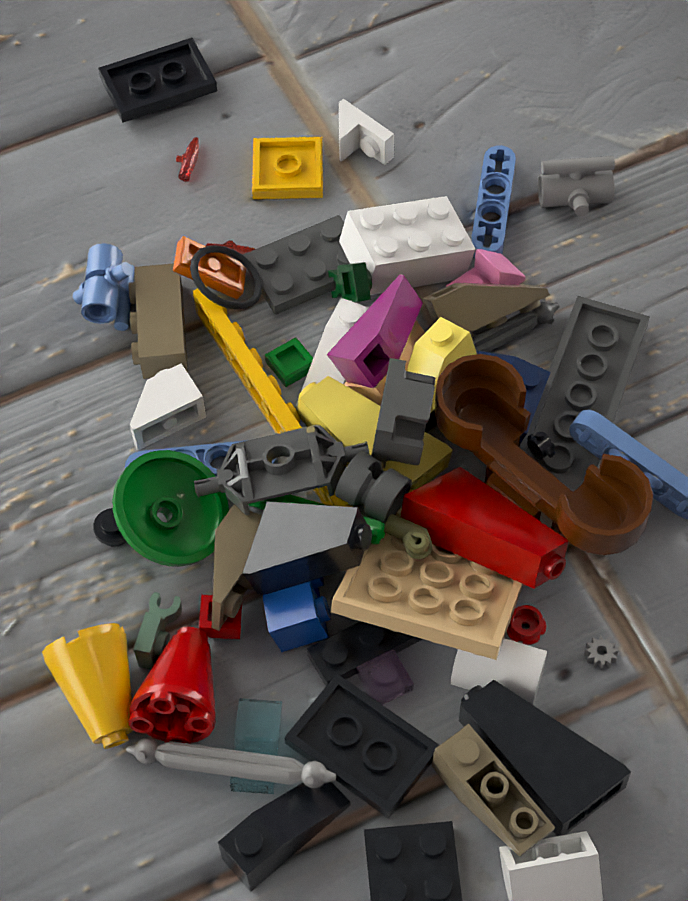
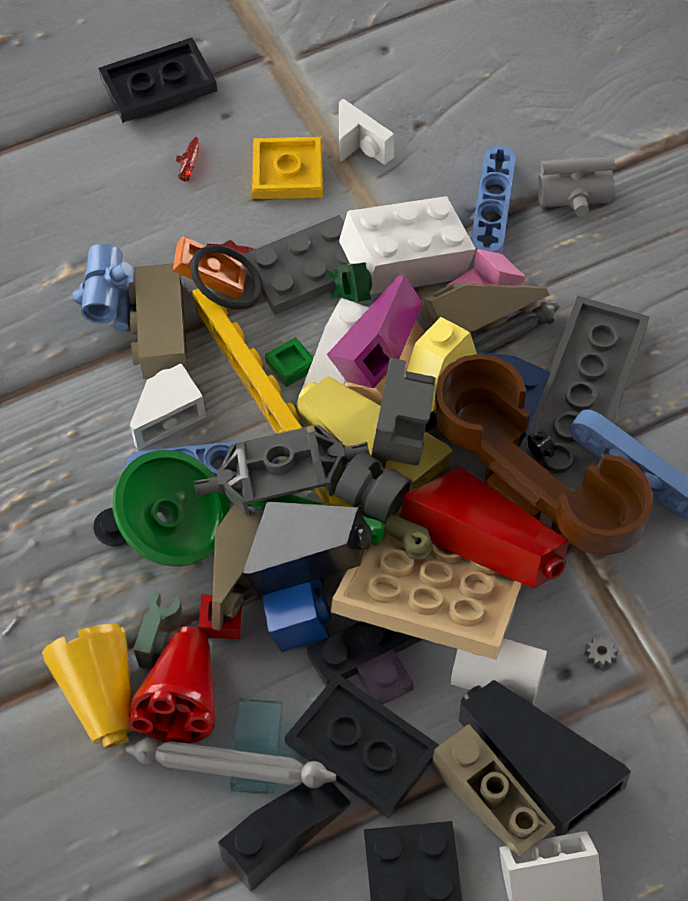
red plate [506,605,547,645] -> none

